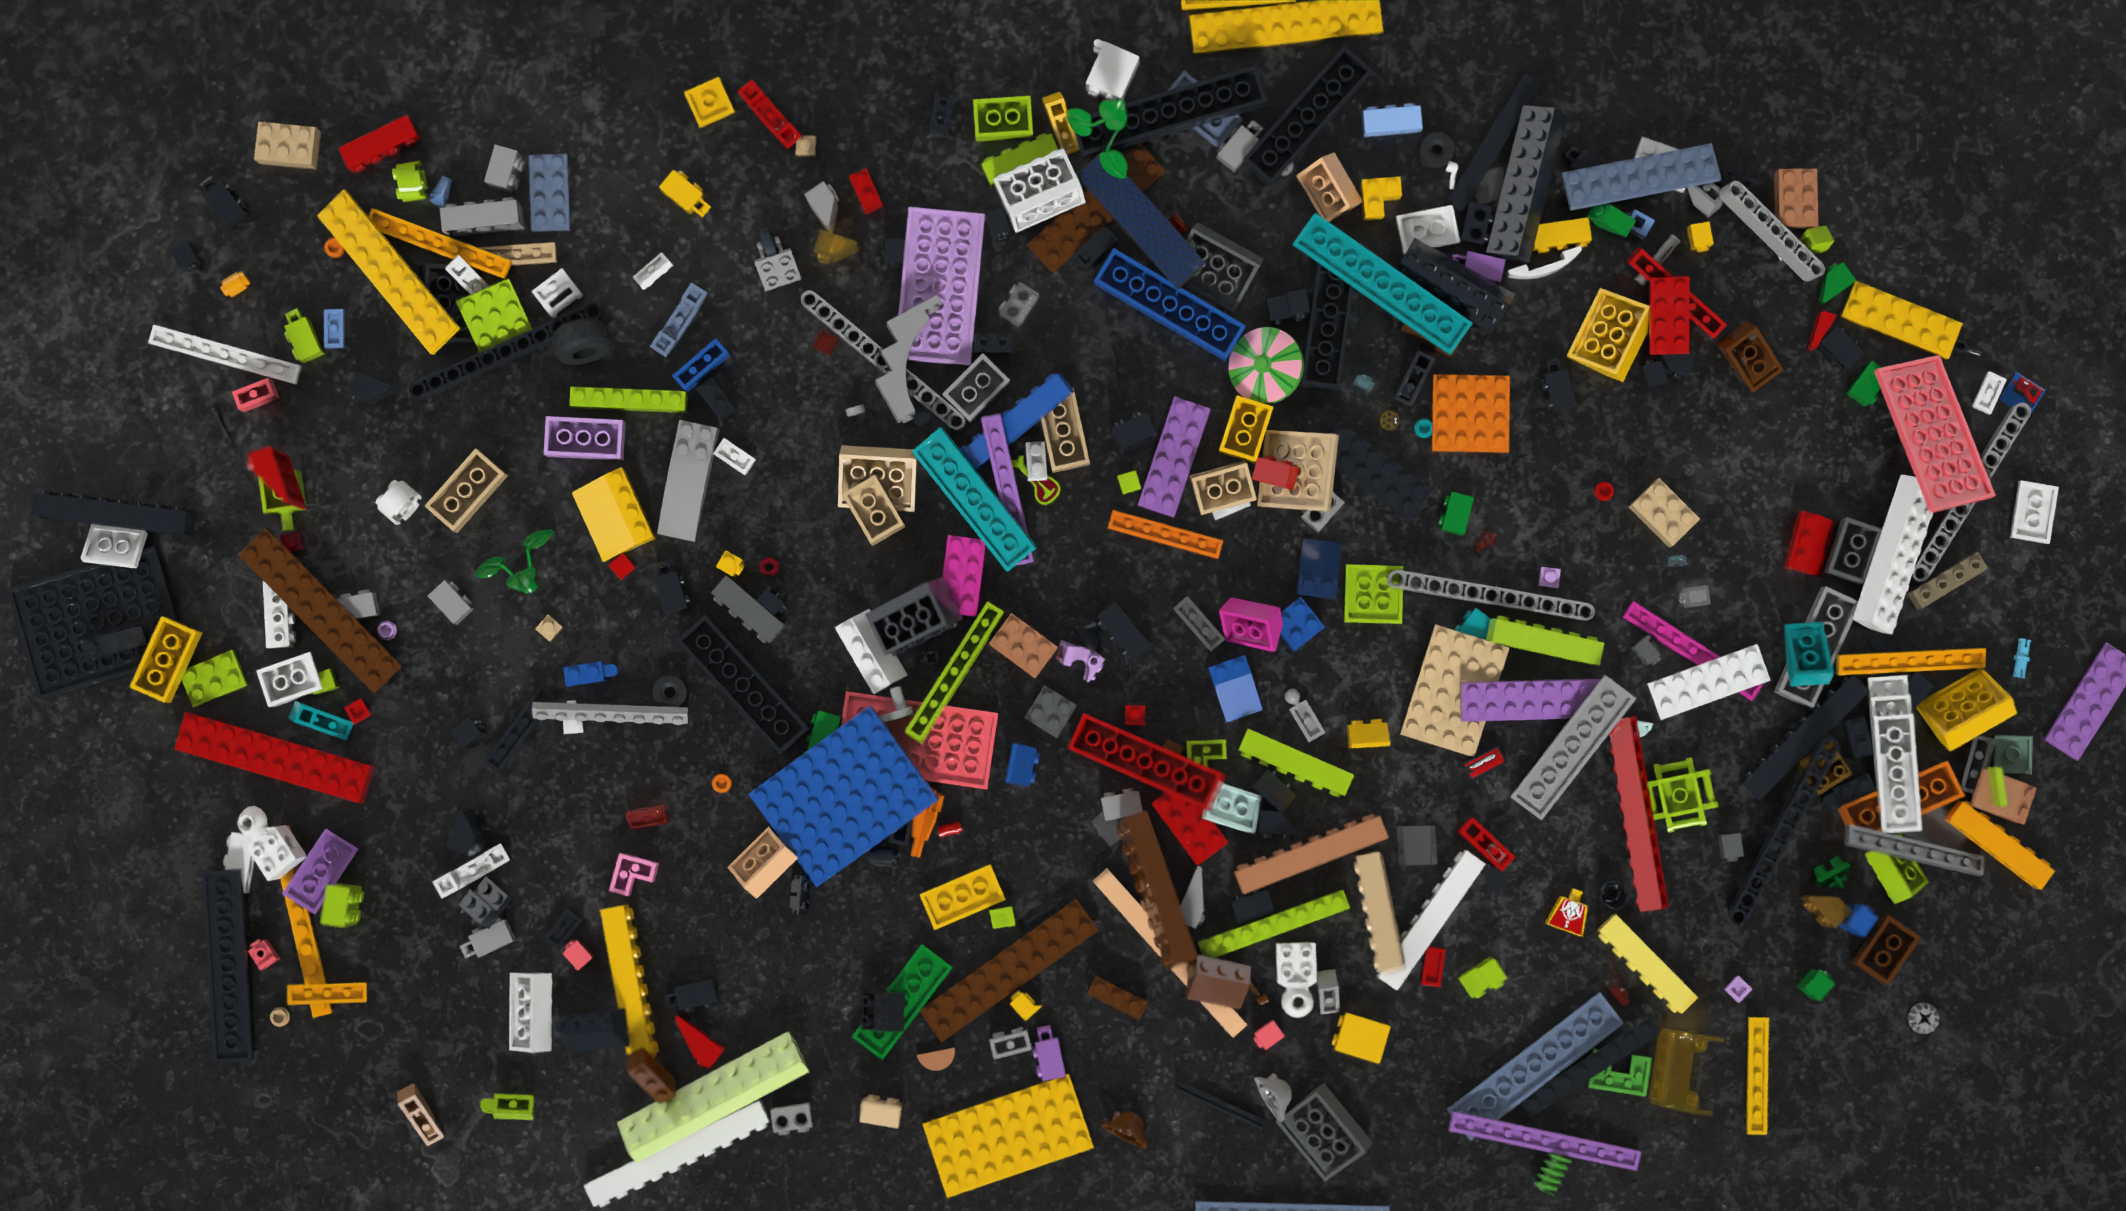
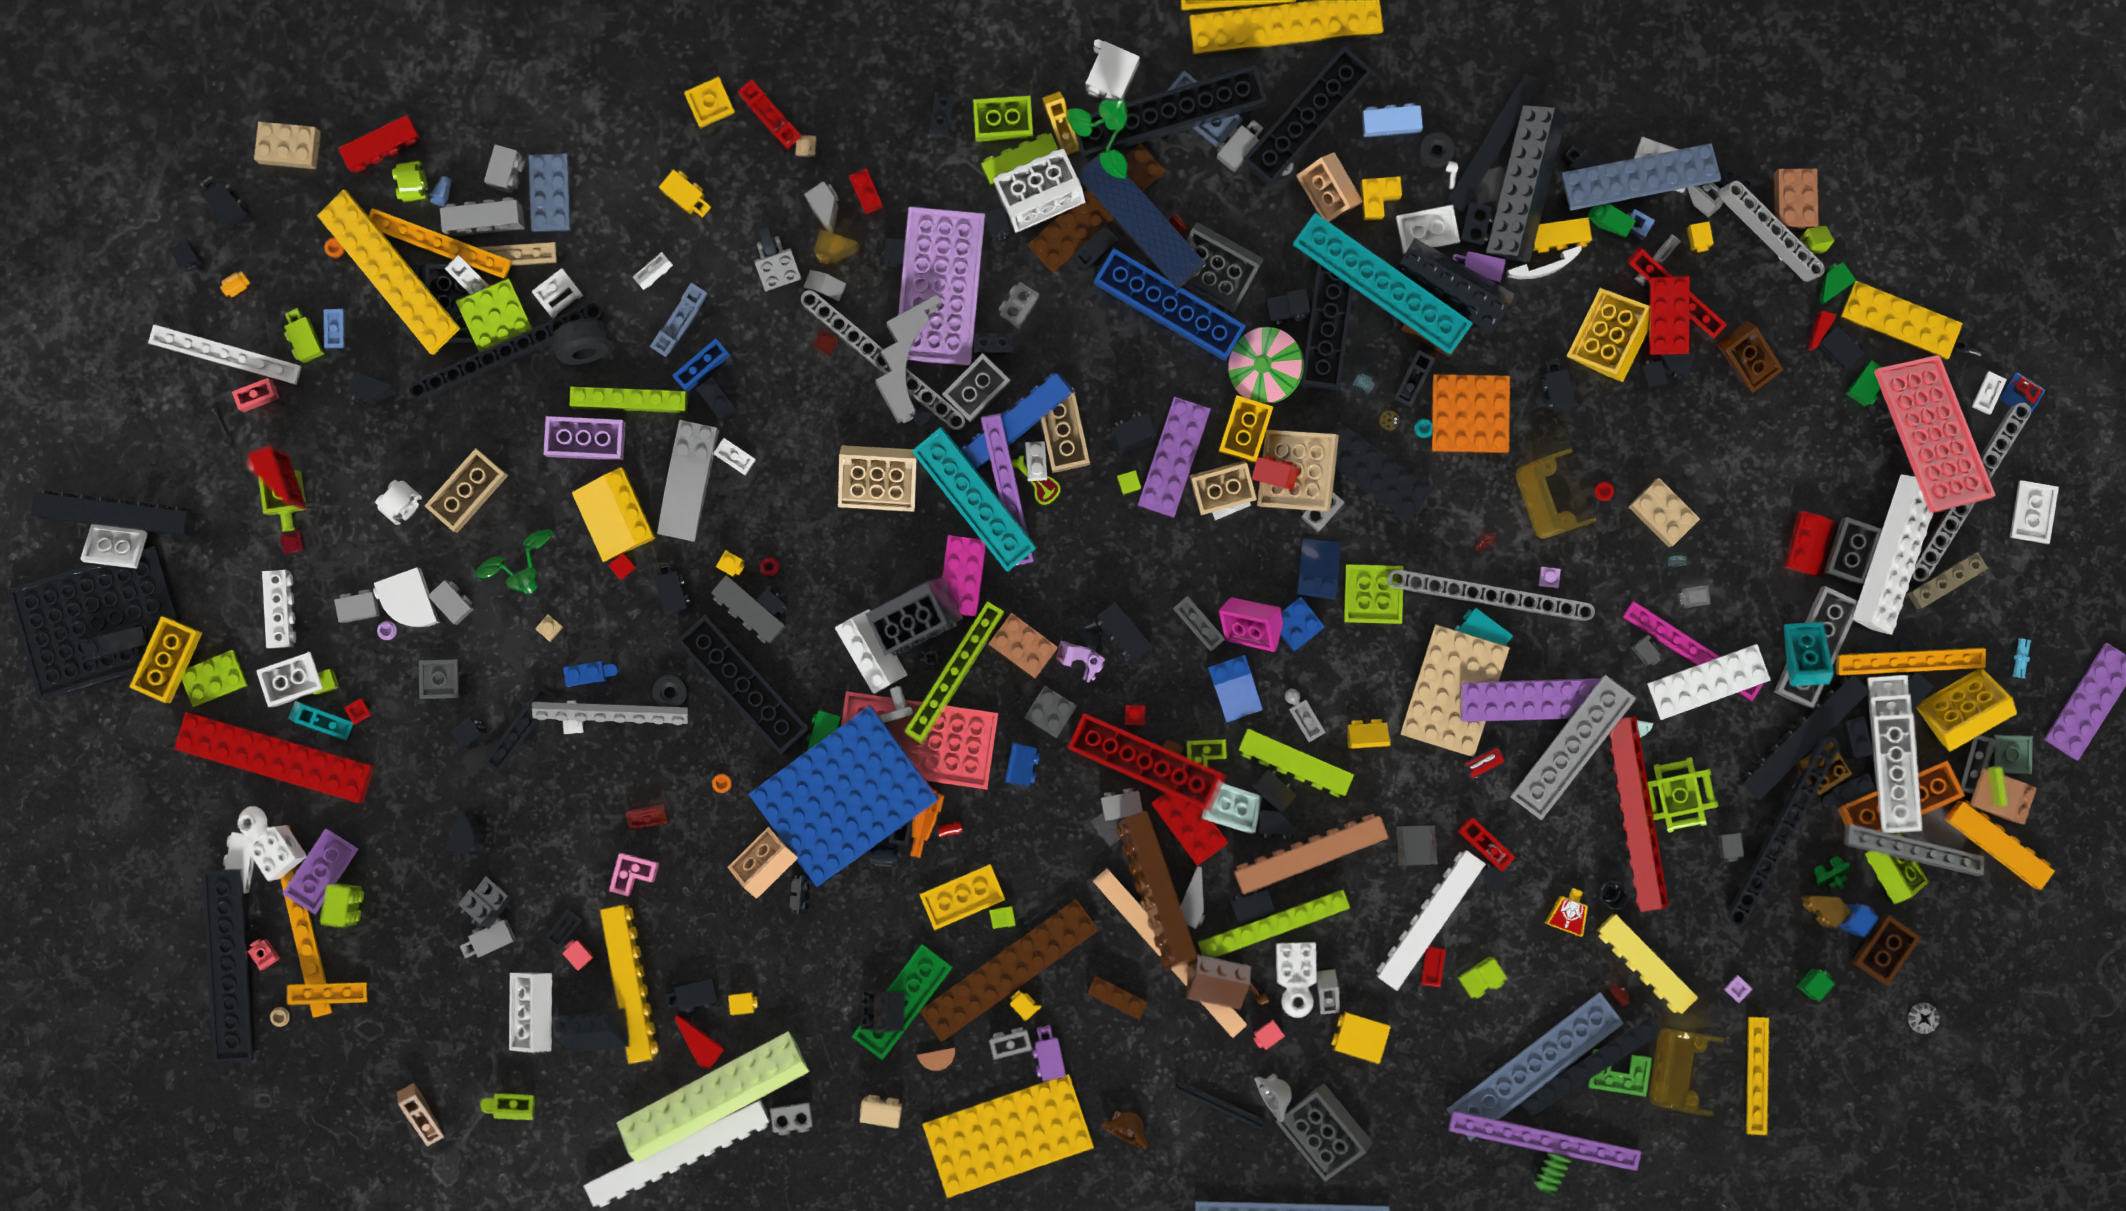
reddish brown plate [238,528,403,693] -> none
white slope [433,843,510,899] -> none
reddish brown brick [627,1047,676,1104] -> none
tan slope [842,475,906,546] -> none
light grey tile [846,404,866,417] -> none
orange tile [1107,510,1223,559] -> none
tan brick [1354,852,1406,974] -> none
green brick [1438,492,1474,536] -> none
lime brick [1486,616,1604,666] -> none
none -> white brick [373,567,440,627]
none -> dark grey plate [419,659,459,699]
none -> yellow brick [729,992,758,1015]
none -> light grey slope [803,270,846,302]
none -> clear yellow windscreen [1515,448,1596,539]

